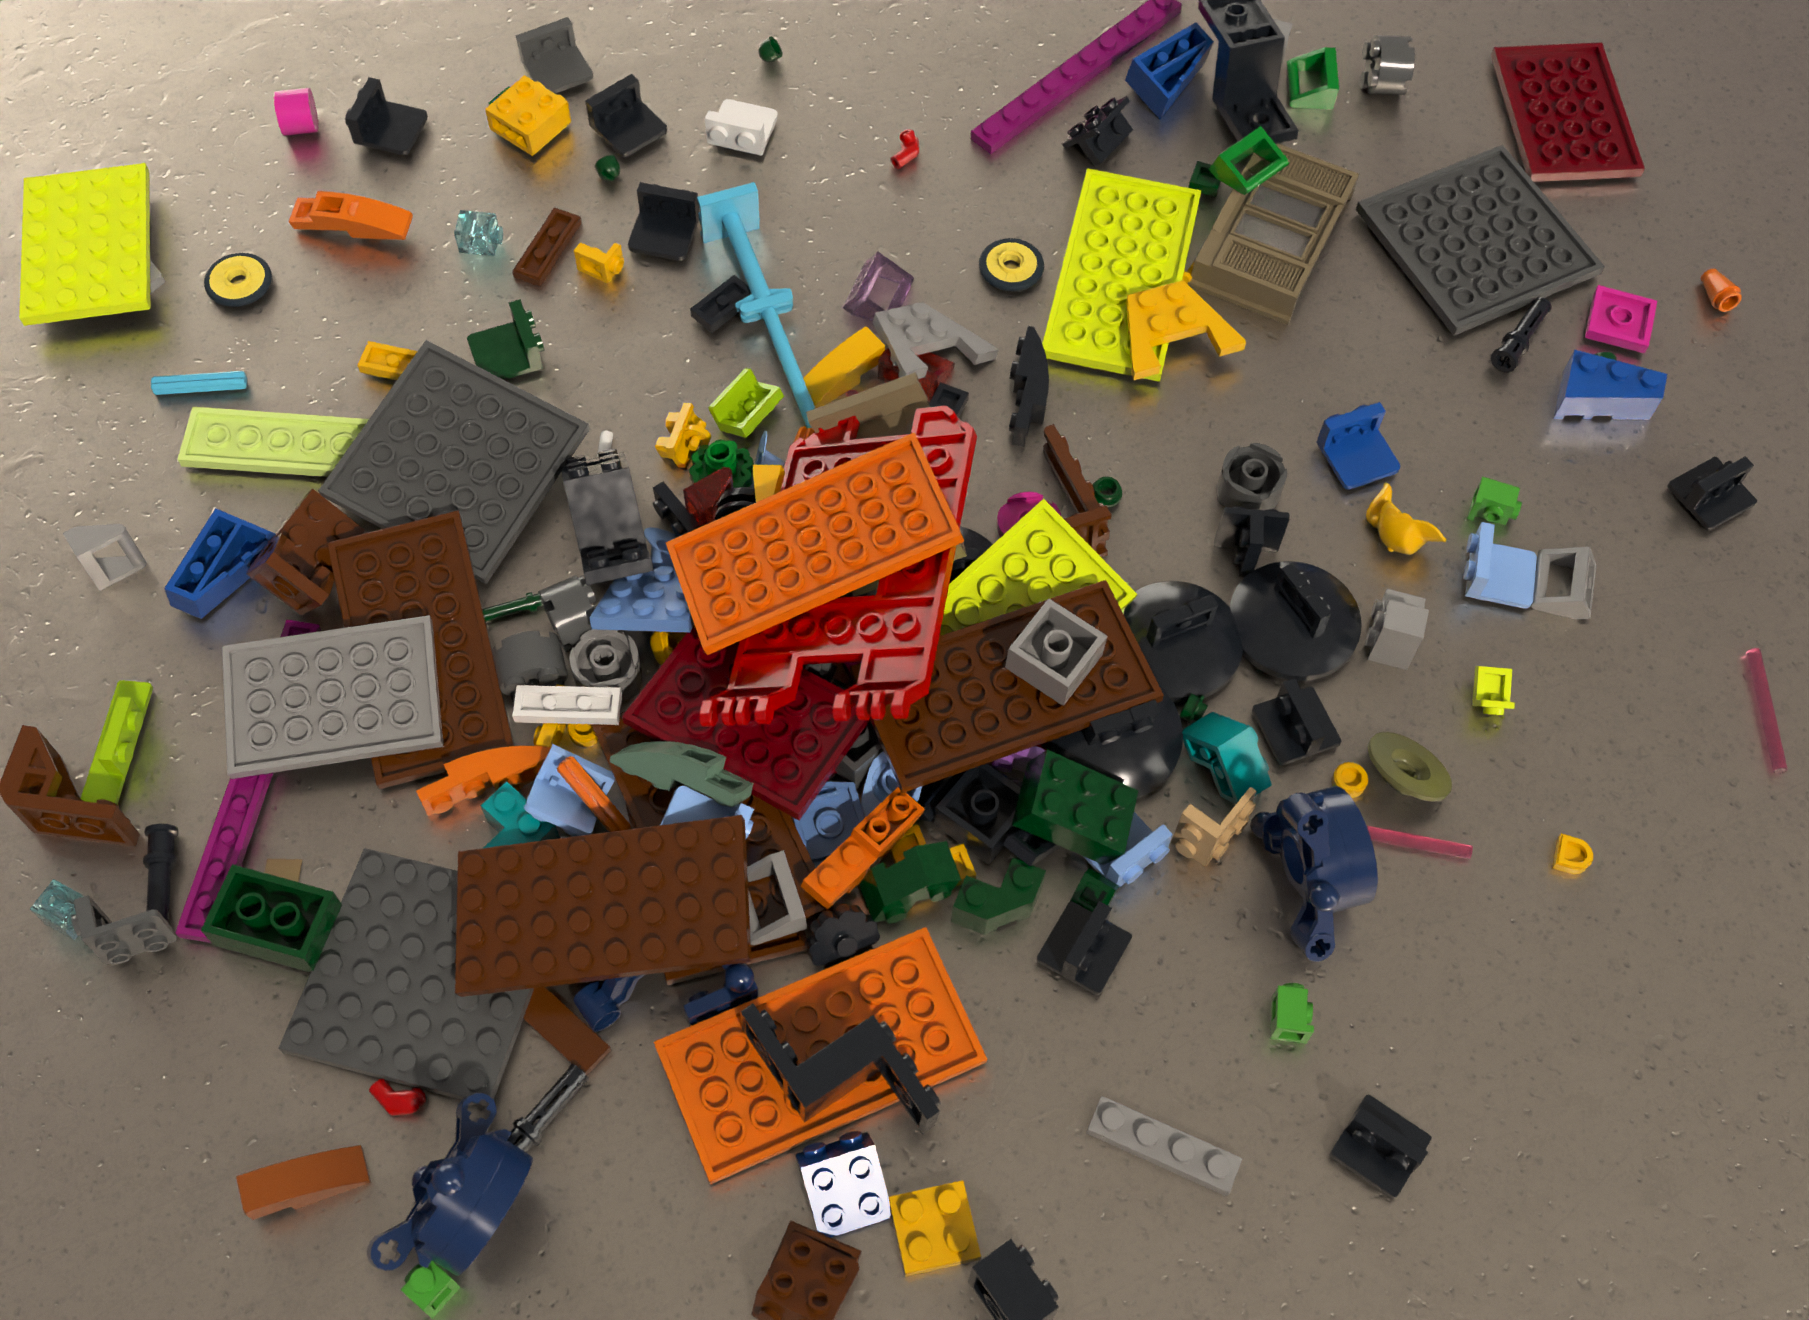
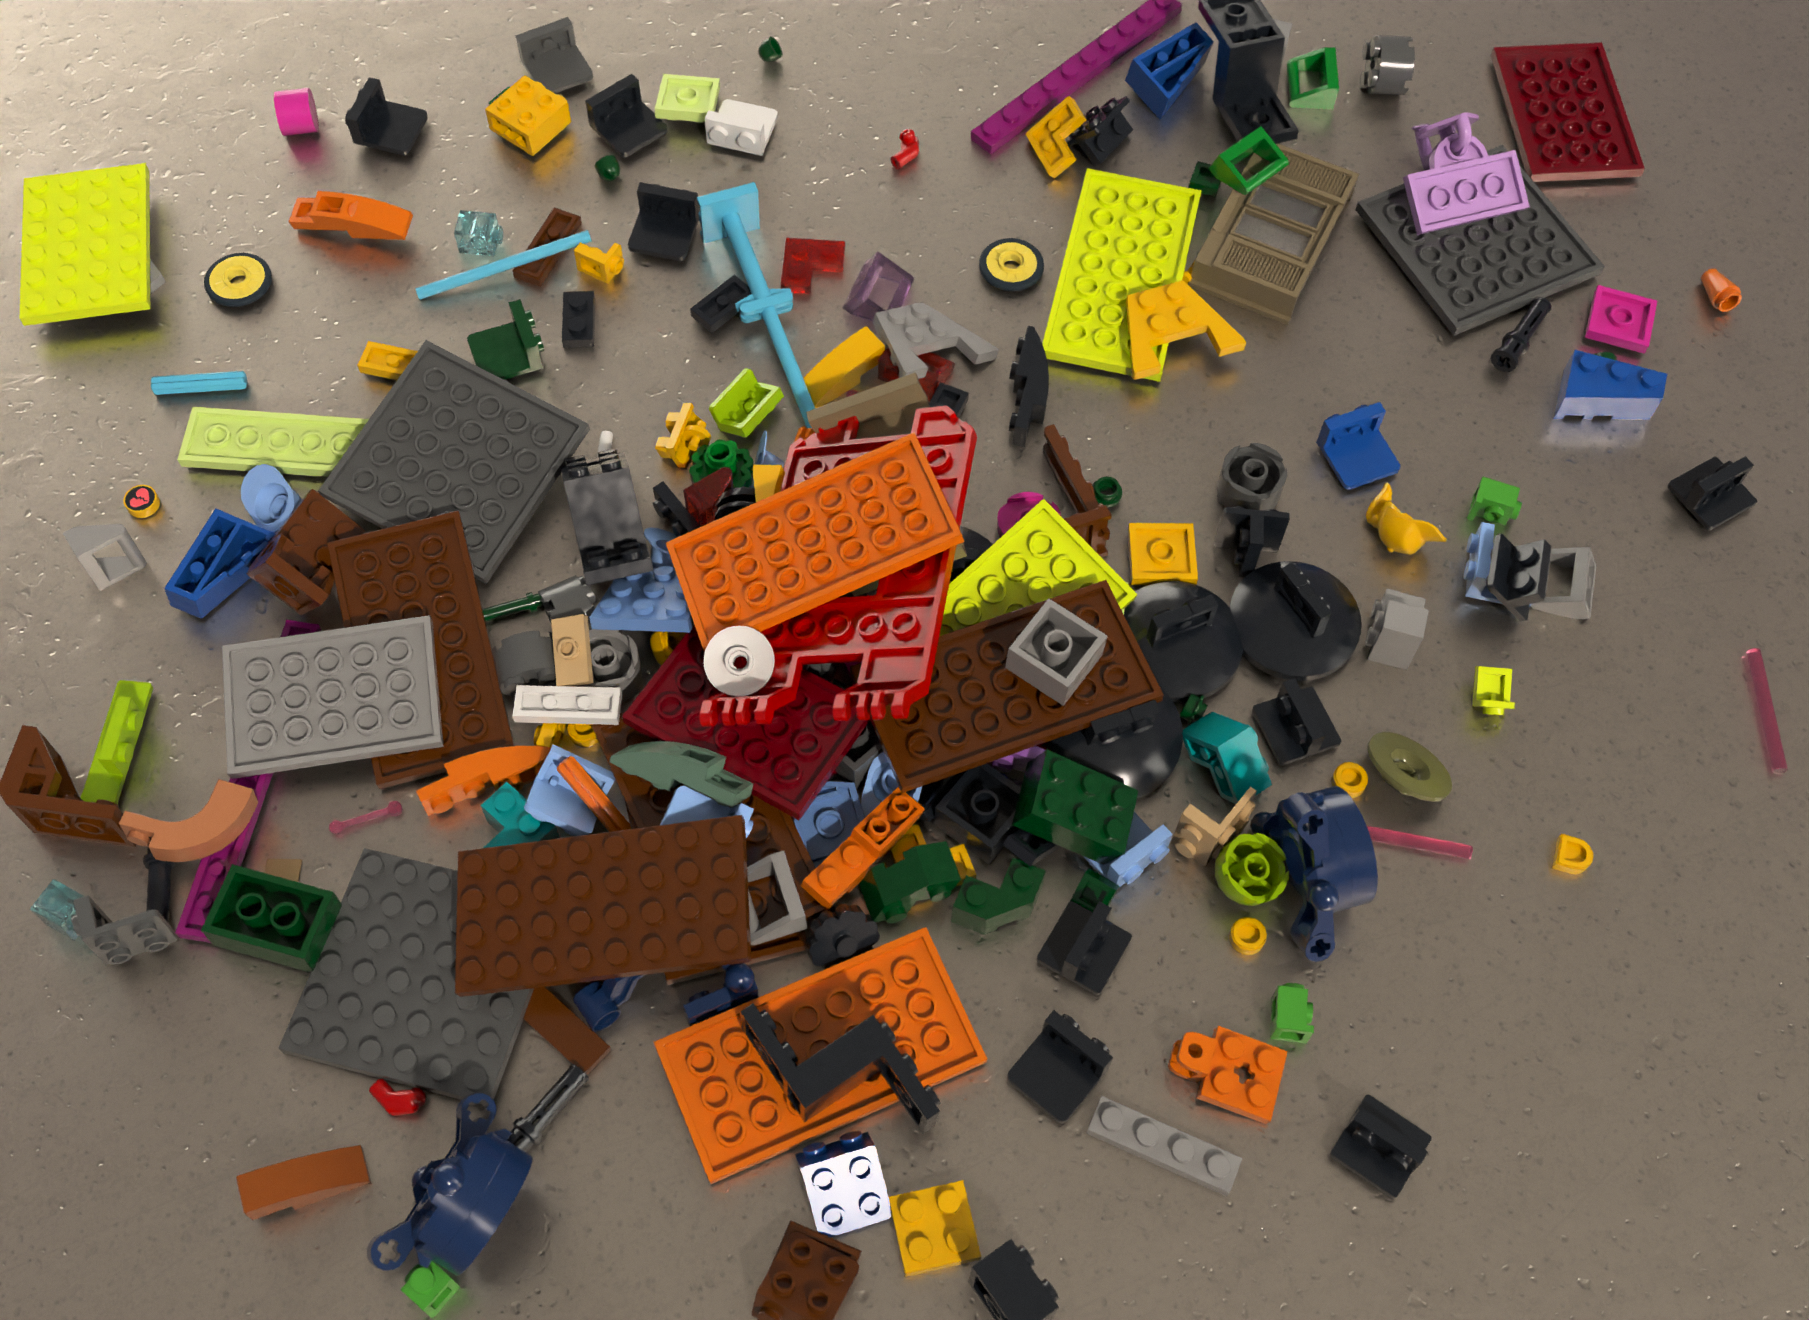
none -> nougat arch [119,779,258,862]
none -> tile [123,485,160,518]
none -> light blue piece [241,464,302,533]
none -> clear pink hinge [329,801,403,834]
none -> medium azure piece [415,230,592,300]
none -> tan plate [551,614,594,687]
none -> black plate [562,291,595,348]
none -> yellowish green plate [655,74,720,123]
none -> white dish [703,626,775,697]
none -> clear red plate [781,238,845,294]
none -> black bracket [1007,1010,1113,1123]
none -> yellow plate [1025,96,1086,179]
none -> yellow plate [1127,523,1198,585]
none -> orange plate [1168,1026,1288,1124]
none -> lime cylinder [1215,833,1289,906]
none -> yellow tile [1229,917,1267,955]
none -> lavender plate [1403,112,1530,235]
none -> black bracket [1486,533,1552,622]

